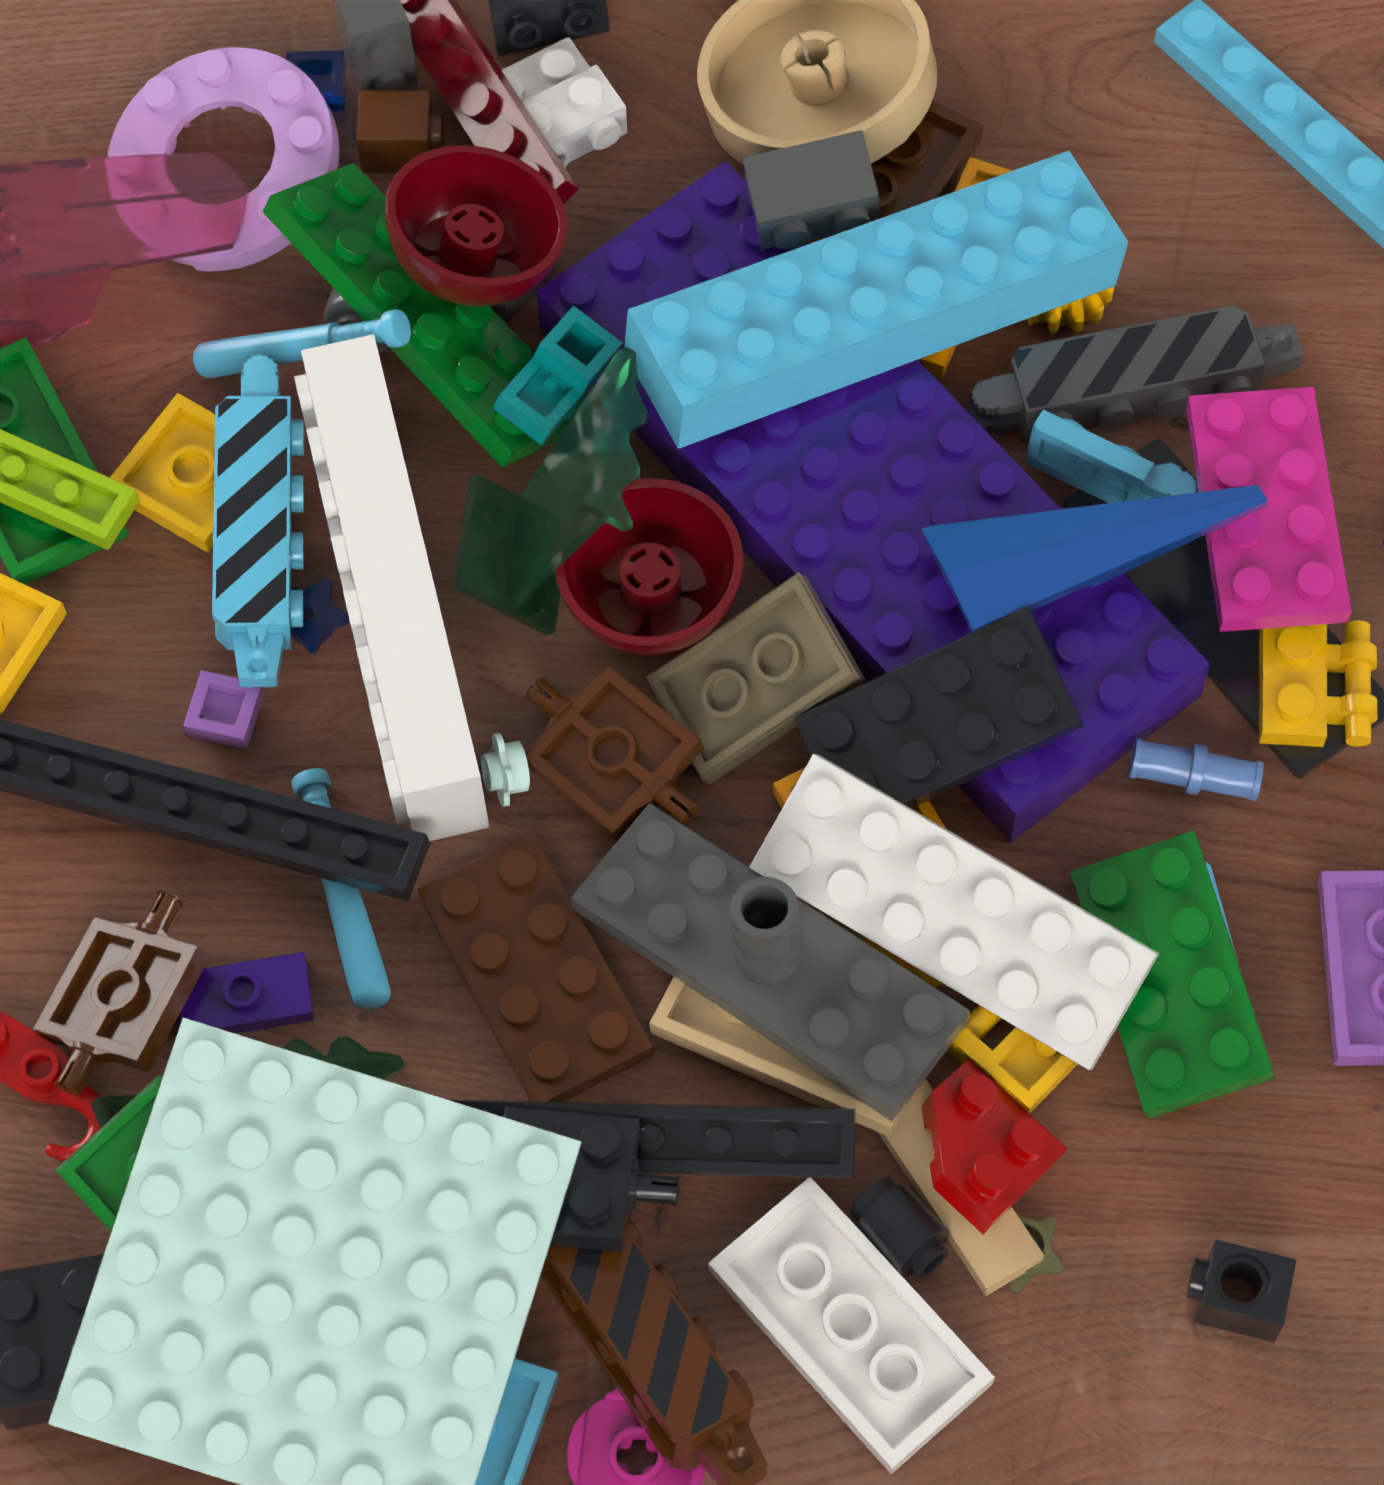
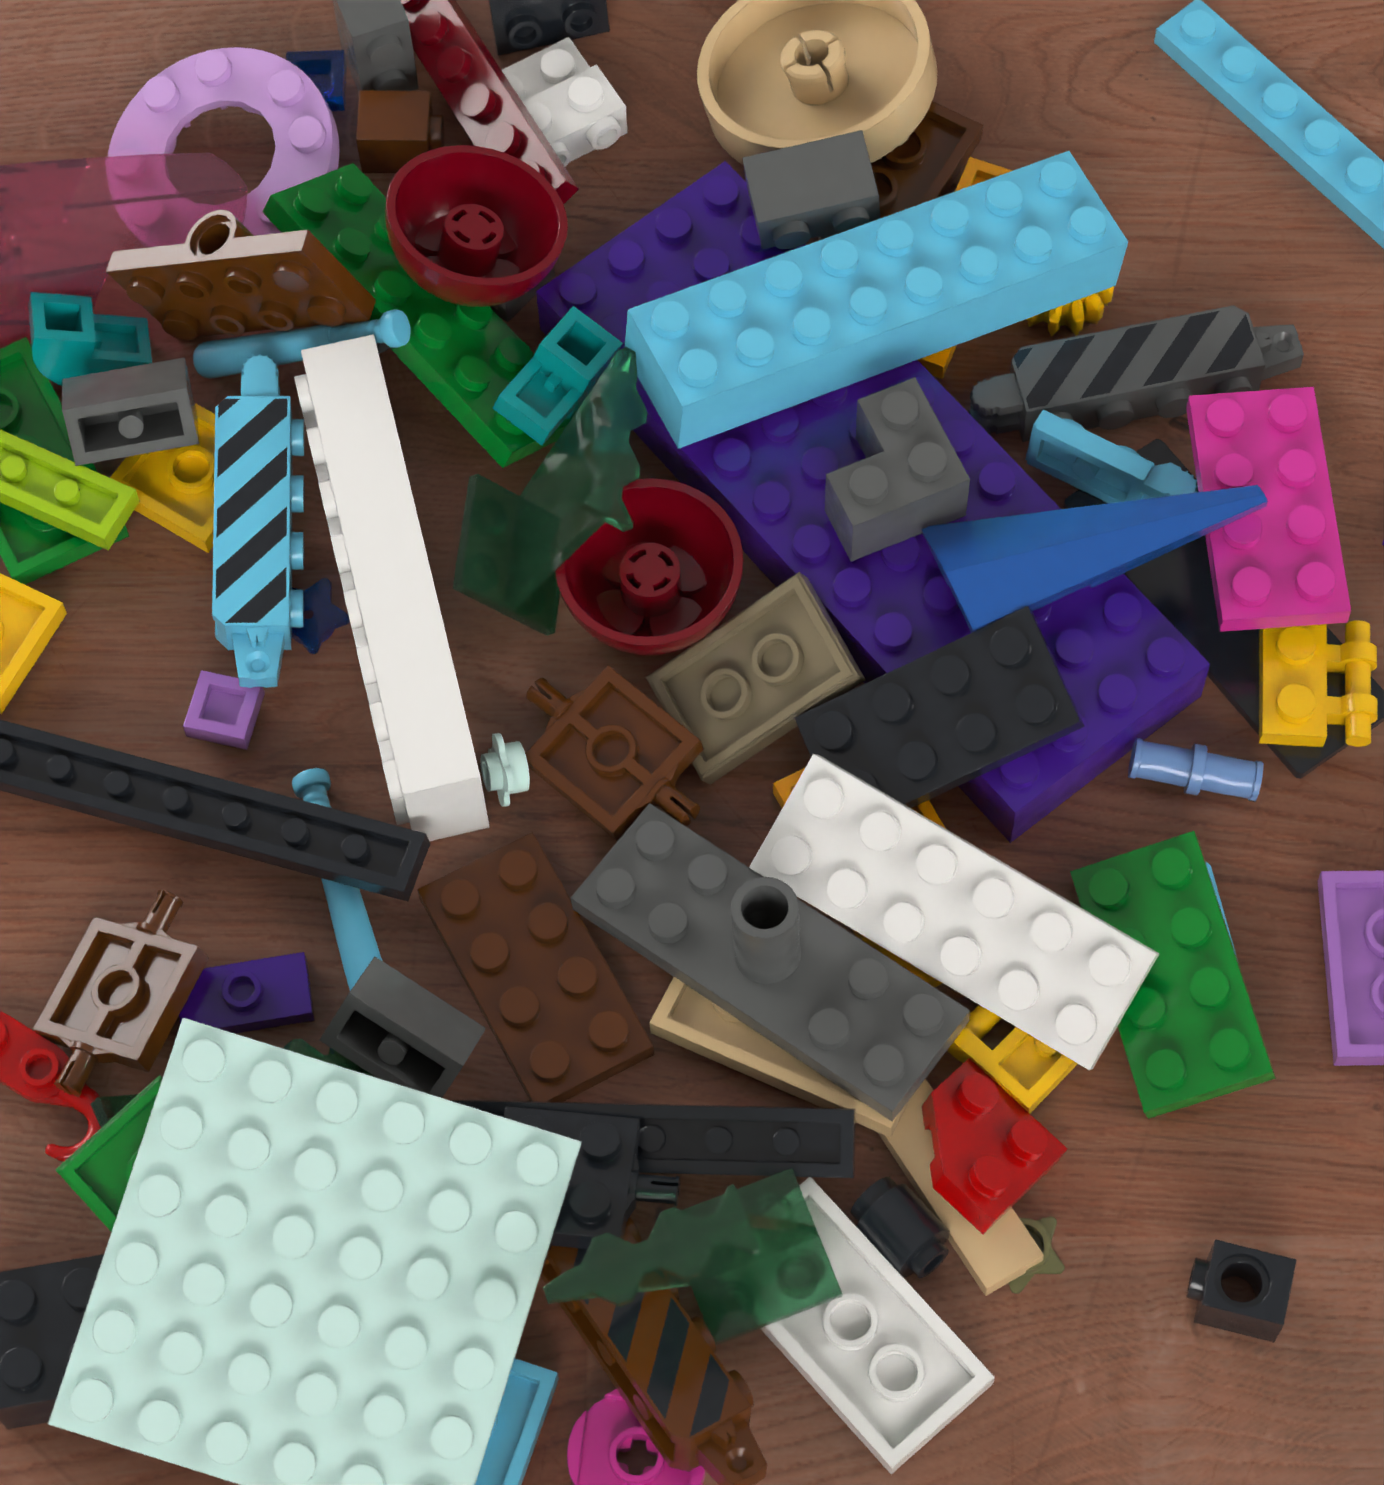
none -> teal brick [28,292,152,386]
none -> dark grey brick [62,357,199,466]
none -> reddish brown plate [106,210,376,340]
none -> dark grey brick [319,956,486,1098]
none -> clear green piece [543,1168,842,1345]
none -> dark grey brick [825,377,970,562]

